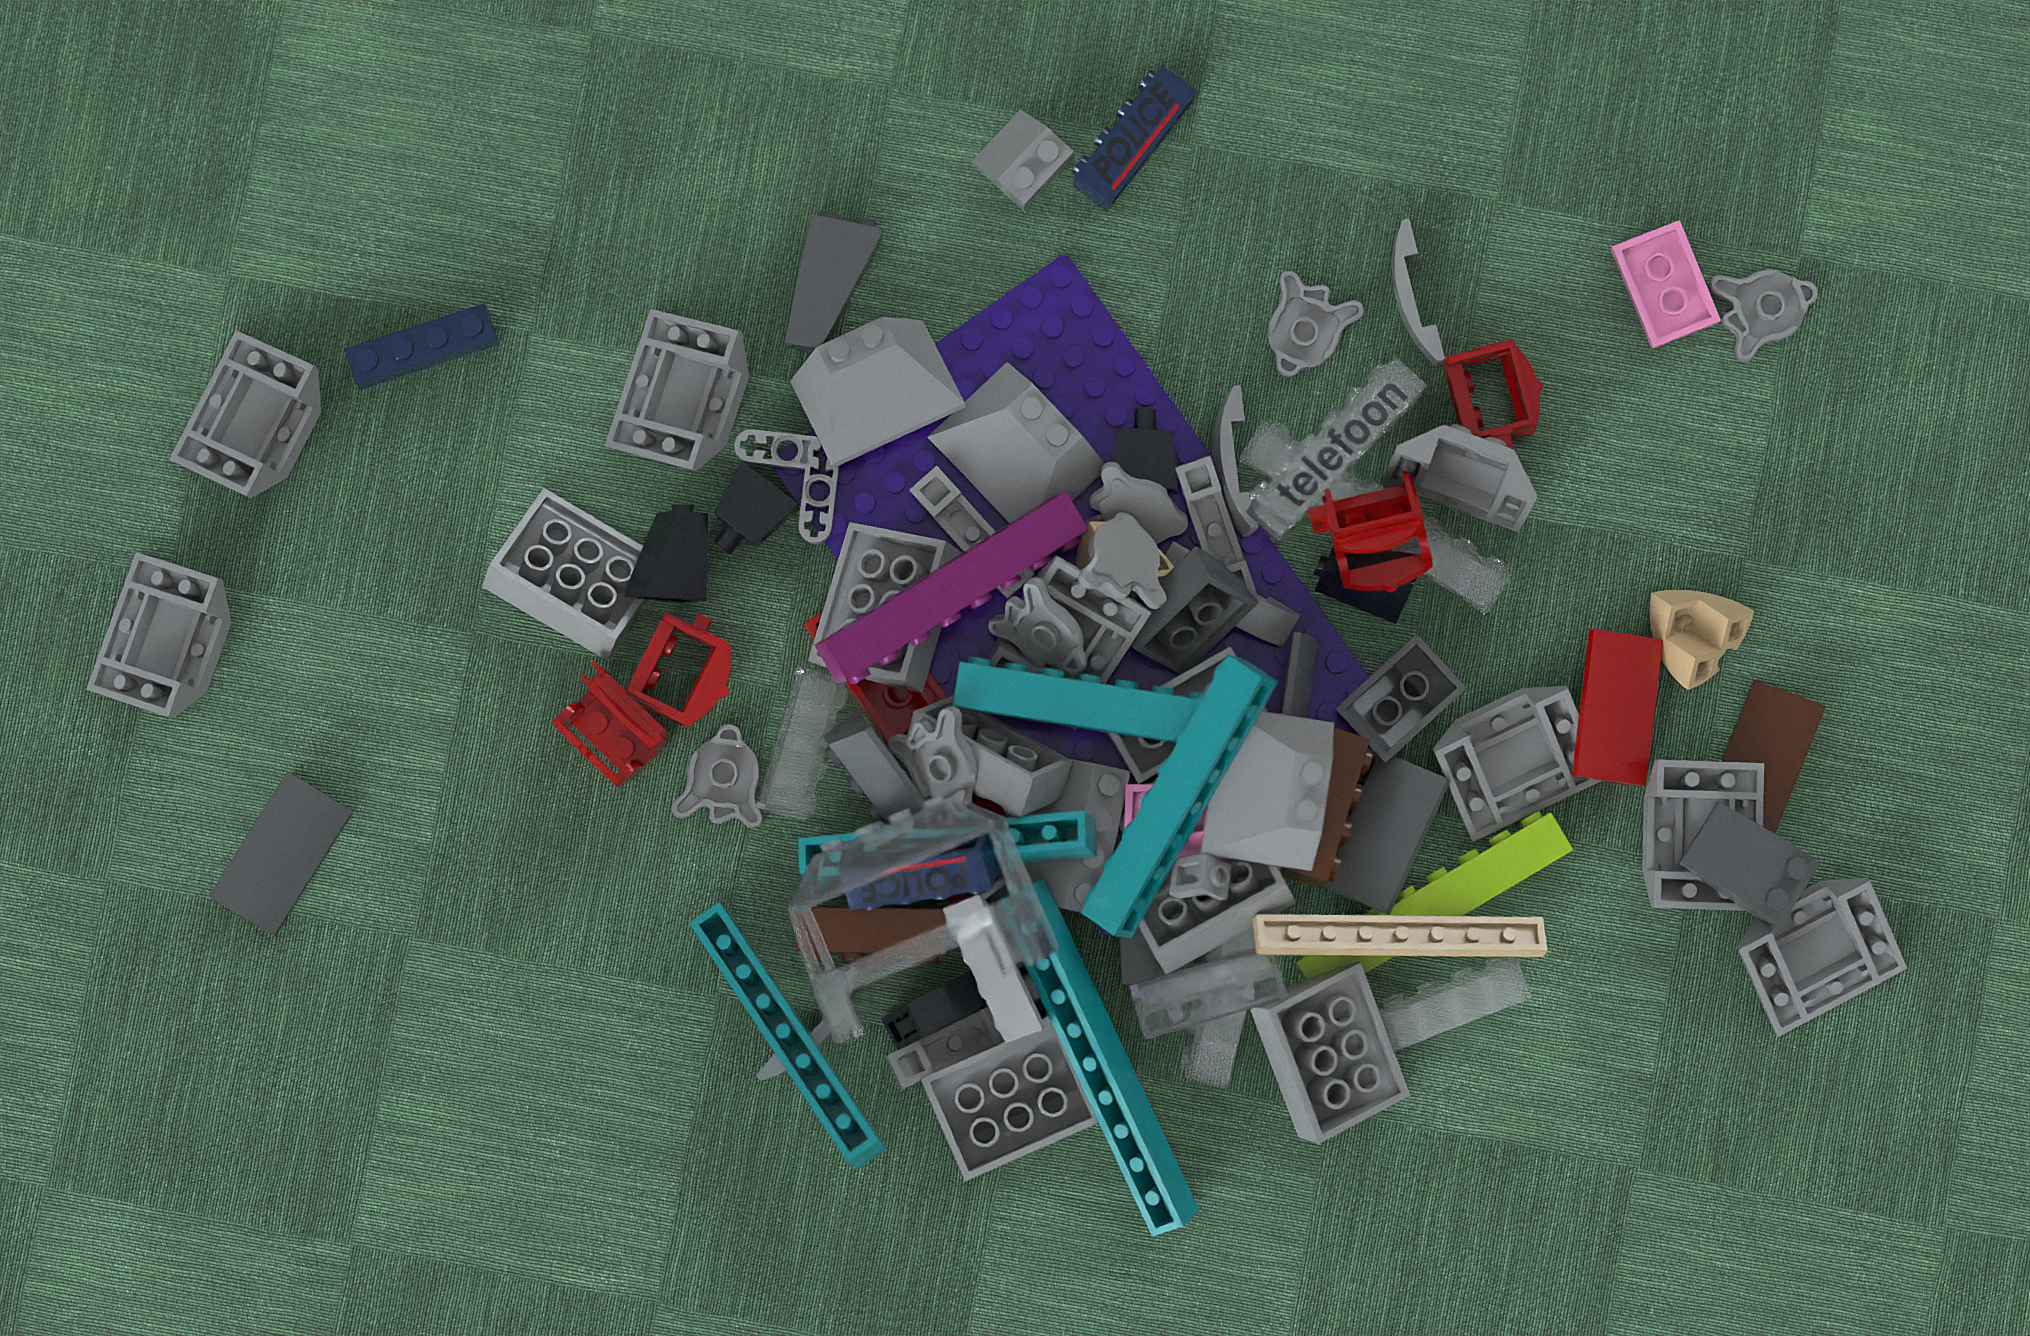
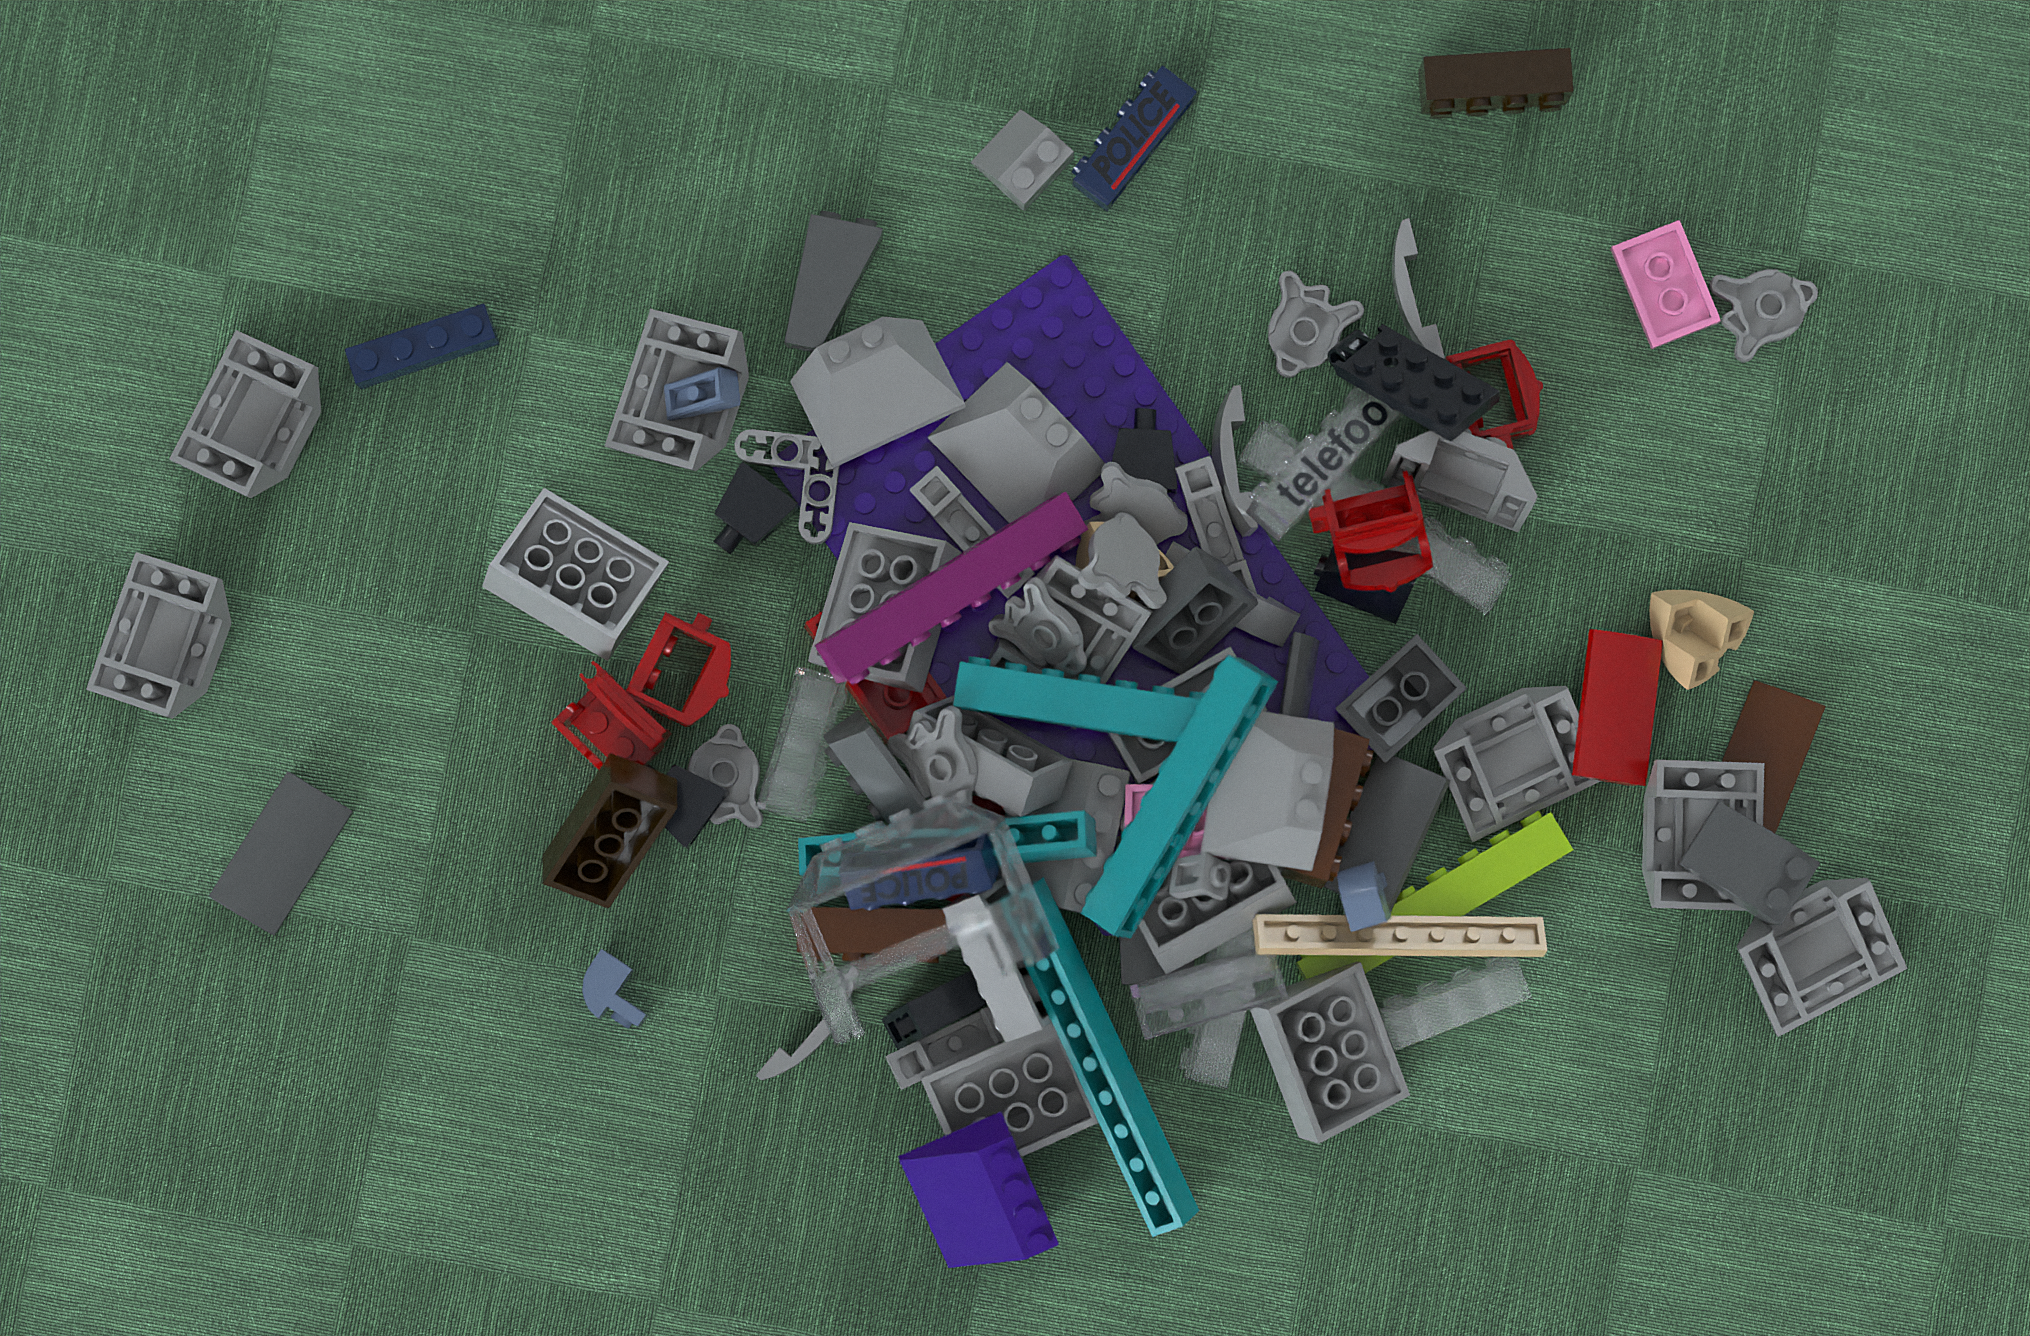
black slope [625,504,708,603] -> none
teal brick [689,902,887,1170] -> none
none -> dark brown brick [542,753,678,909]
none -> sand blue brick [582,949,648,1029]
none -> black torso [646,764,729,850]
none -> sand blue slope [664,367,740,421]
none -> dark purple slope [898,1111,1059,1268]
none -> black hinge [1327,324,1500,442]
none -> sand blue brick [1338,861,1392,932]
none -> dark brown brick [1418,48,1574,119]

